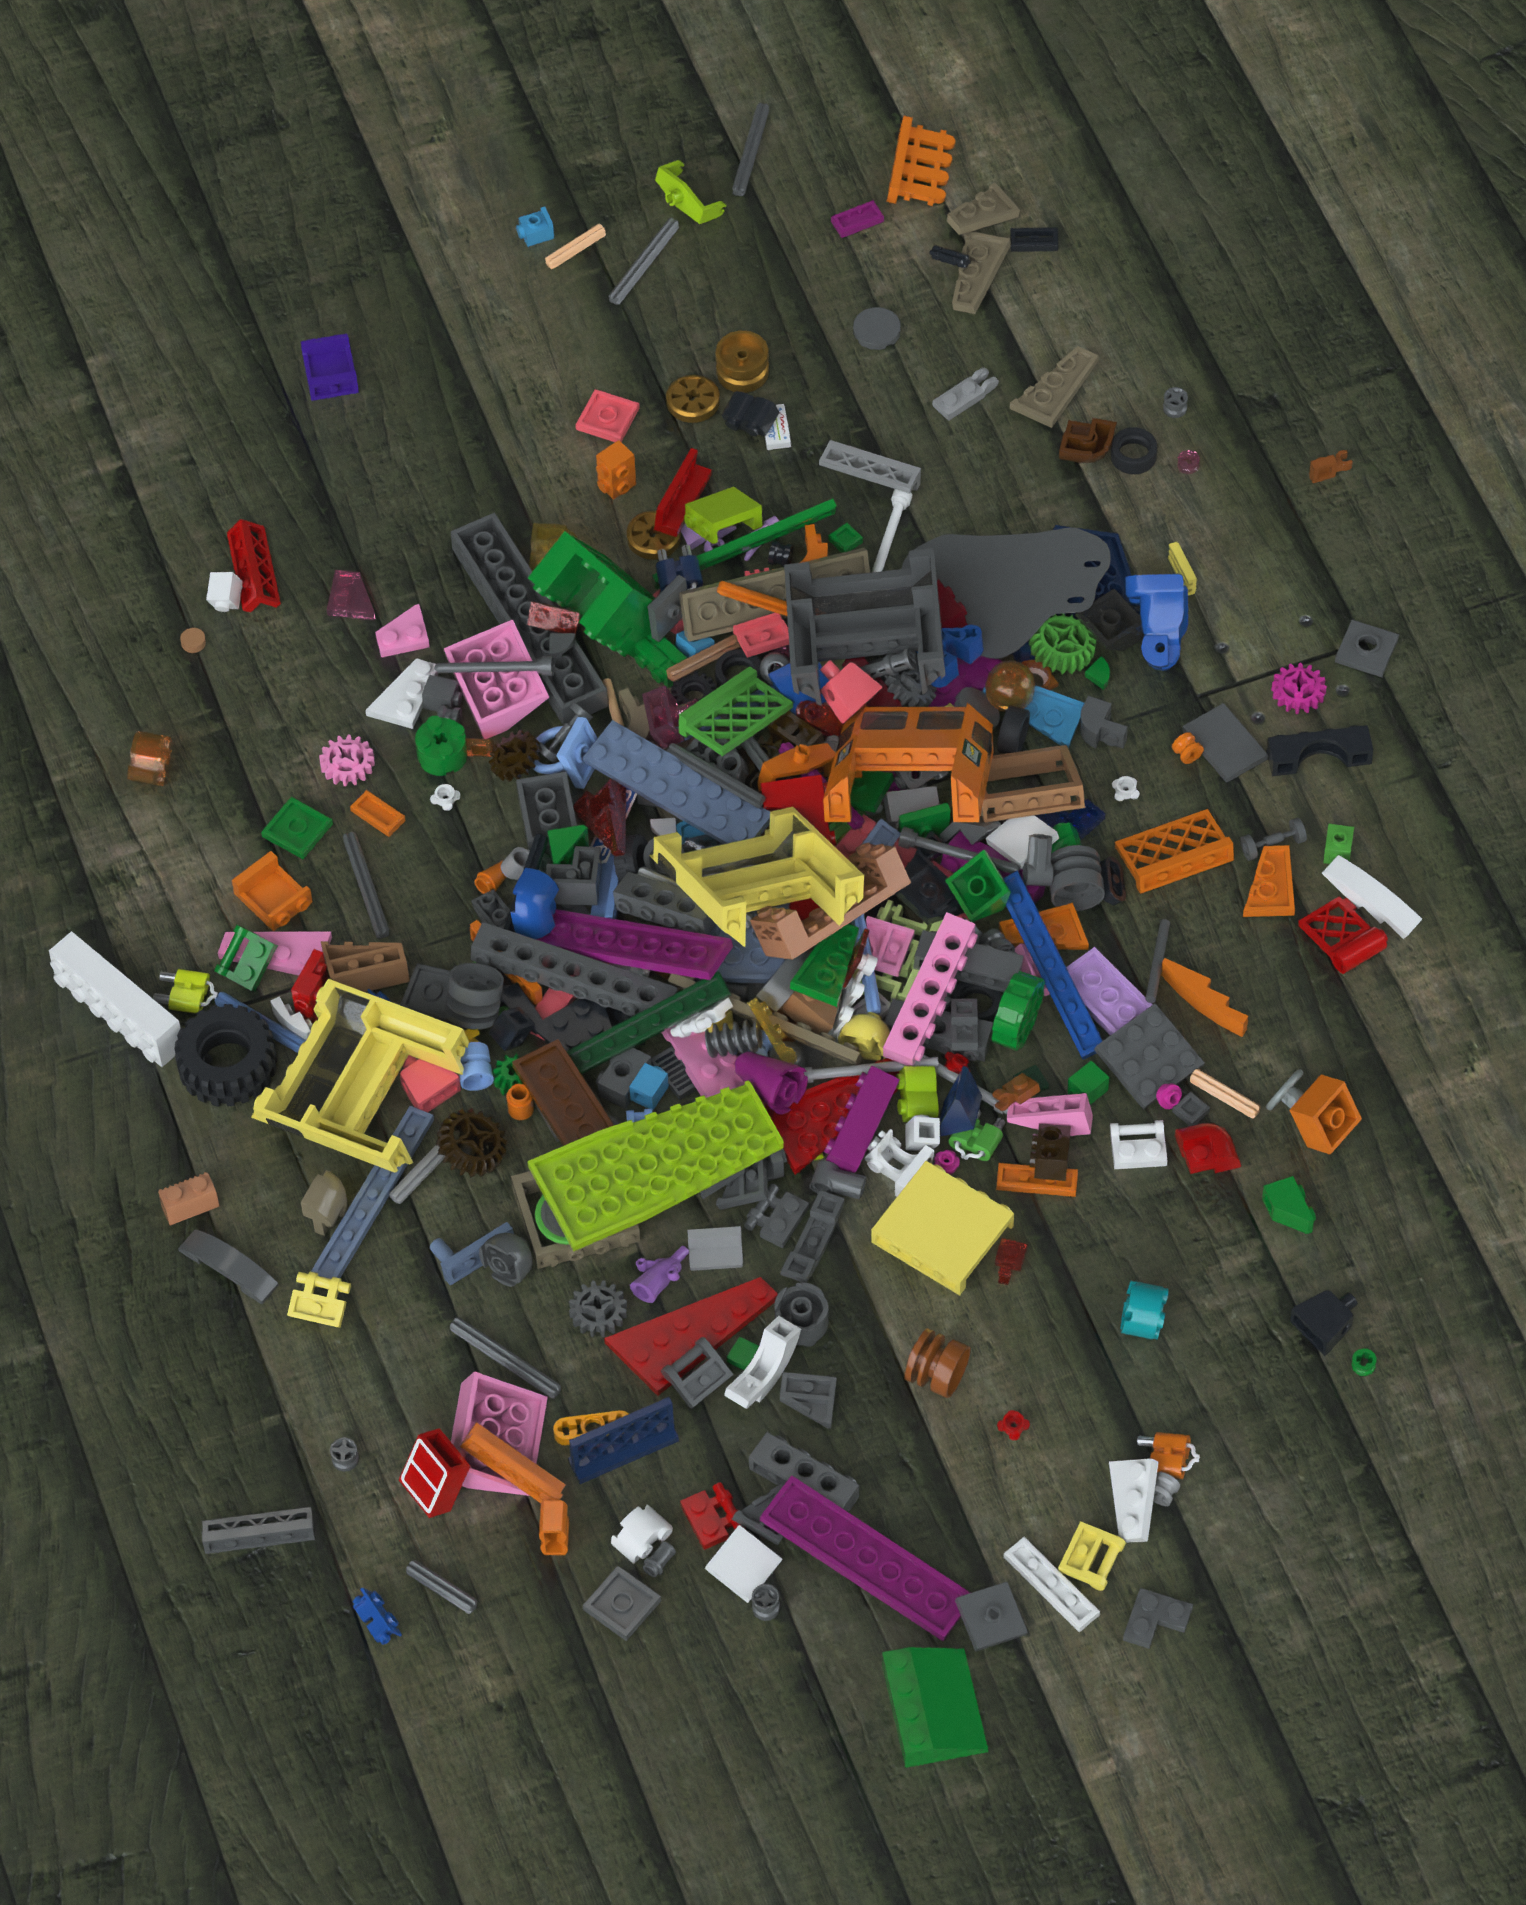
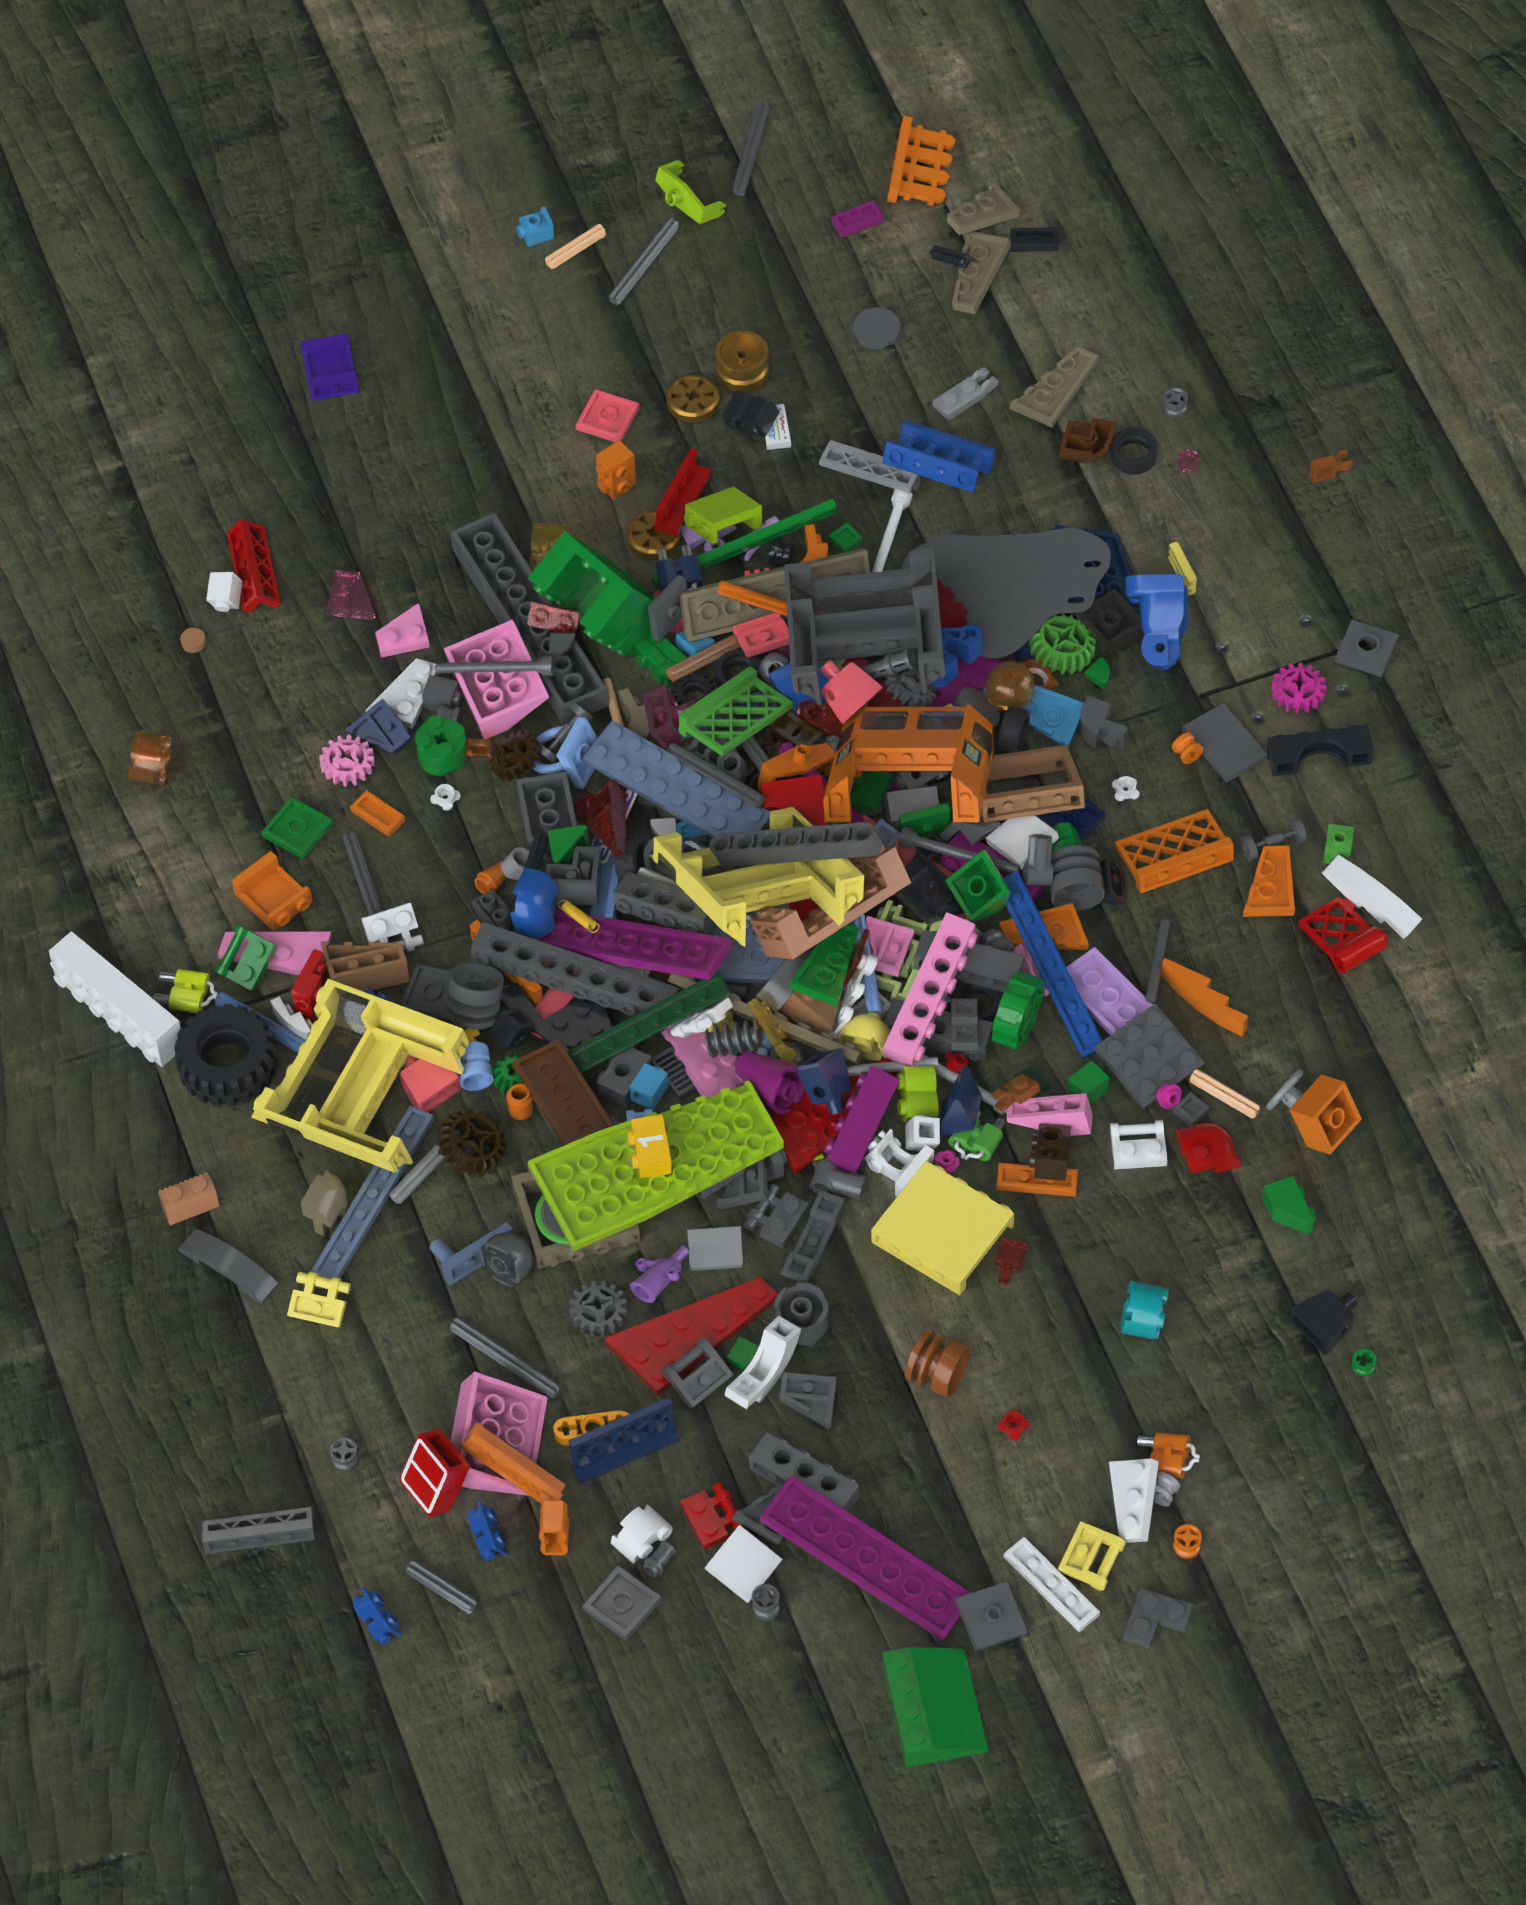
none -> dark blue wing [346,699,414,754]
none -> white plate [361,902,424,952]
none -> blue hinge [467,1501,508,1561]
none -> yellow piece [558,900,600,933]
none -> yellow brick [627,1115,671,1178]
none -> dark grey beam [709,822,883,867]
none -> dark blue torso [796,1048,851,1115]
none -> blue fence [882,420,996,492]
none -> orange wheel [1173,1524,1202,1559]

